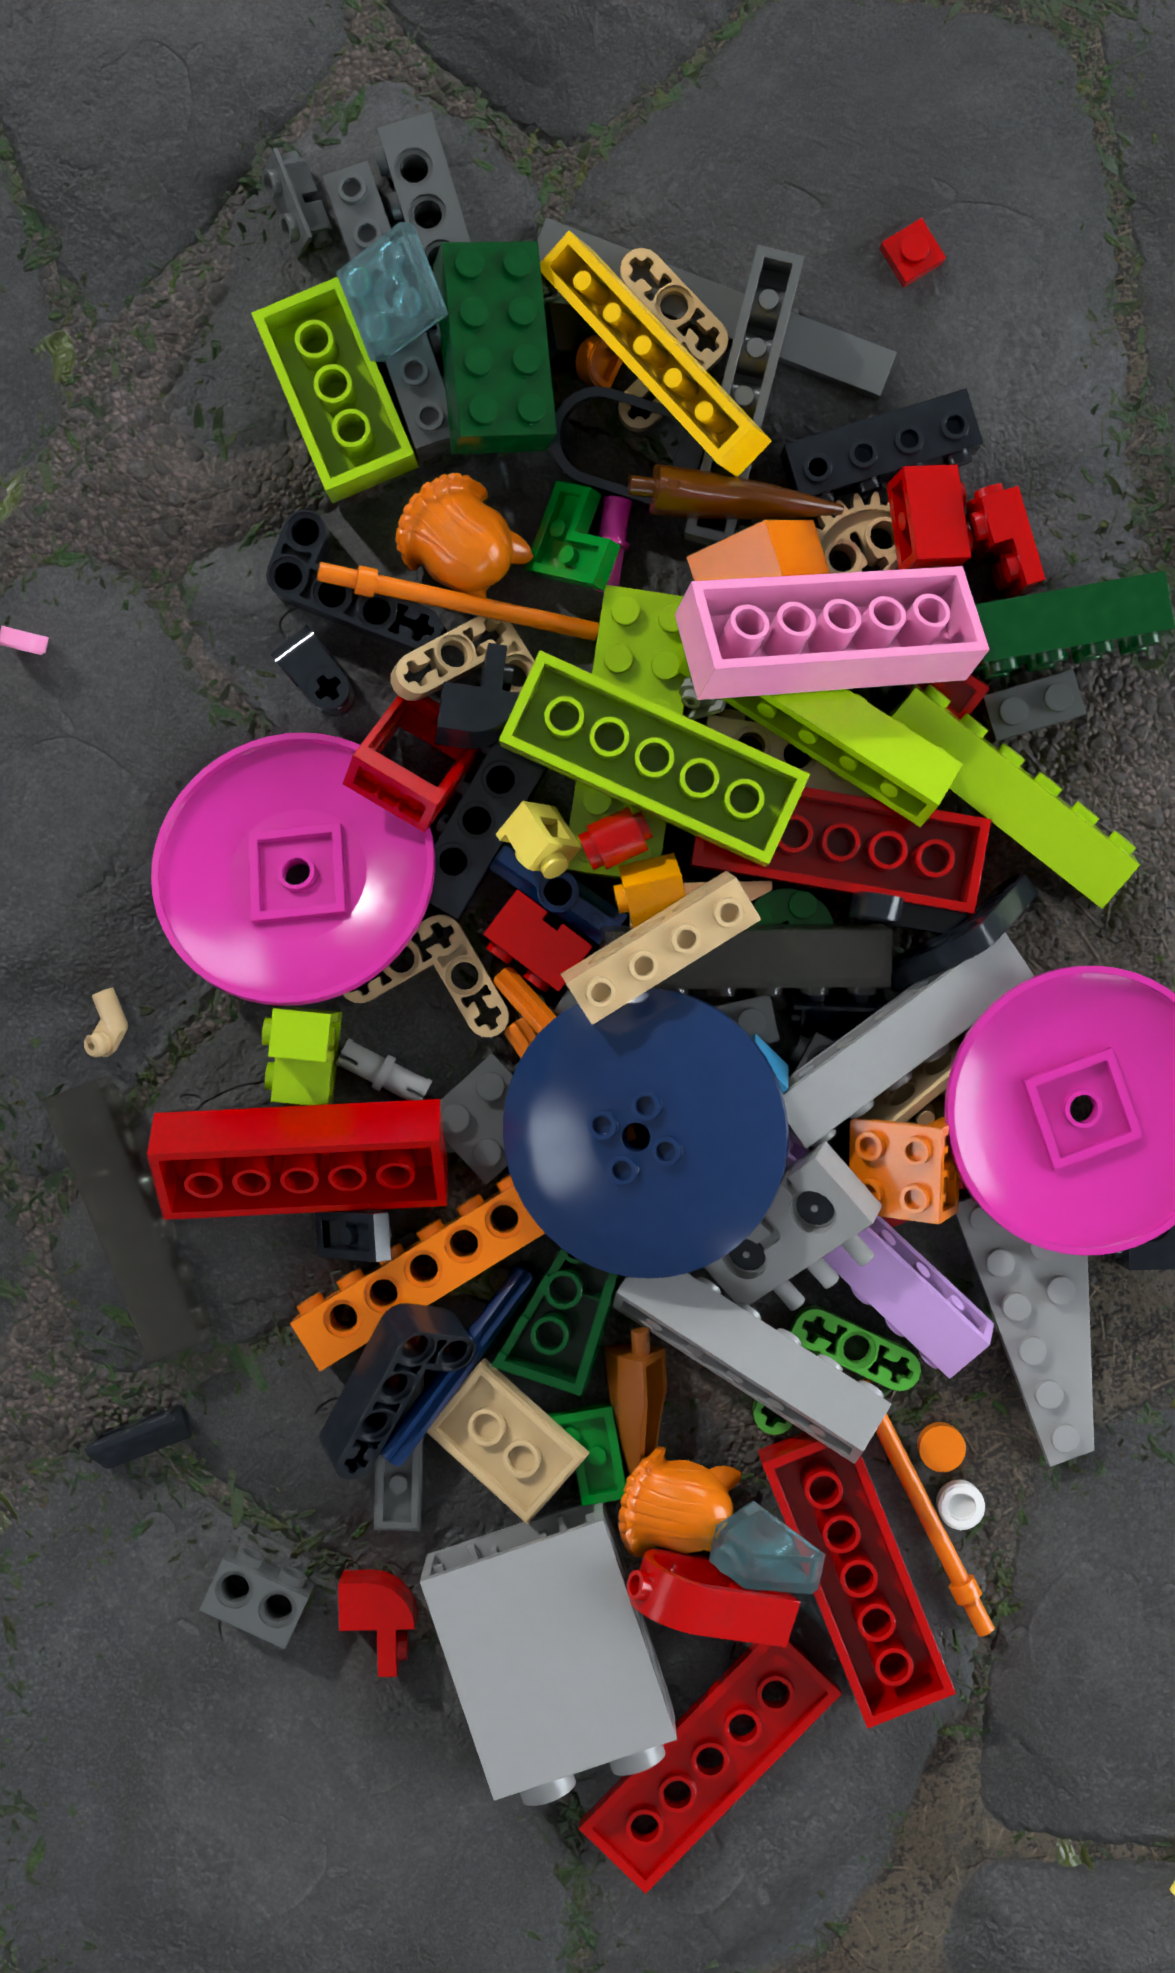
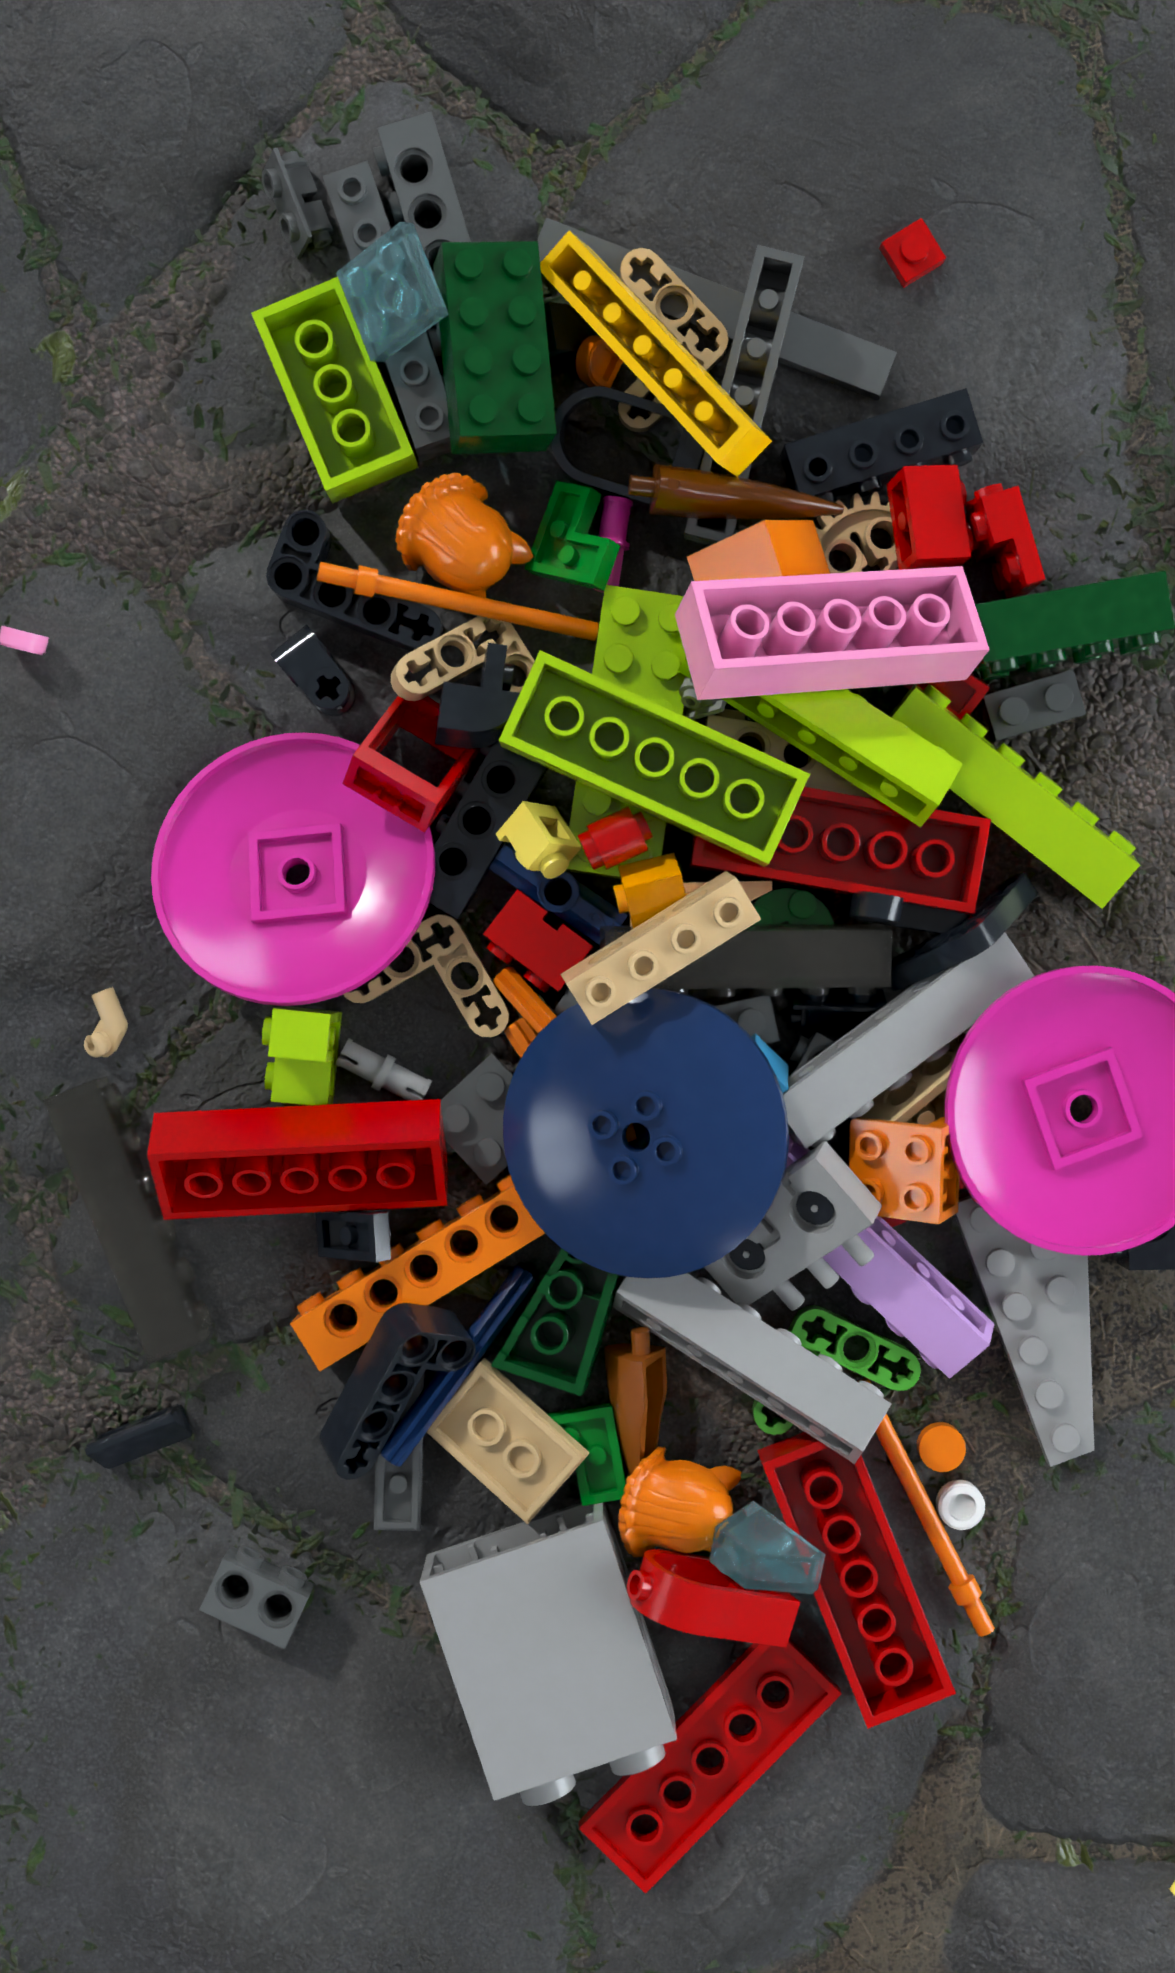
red brick [338,1569,419,1677] -> none

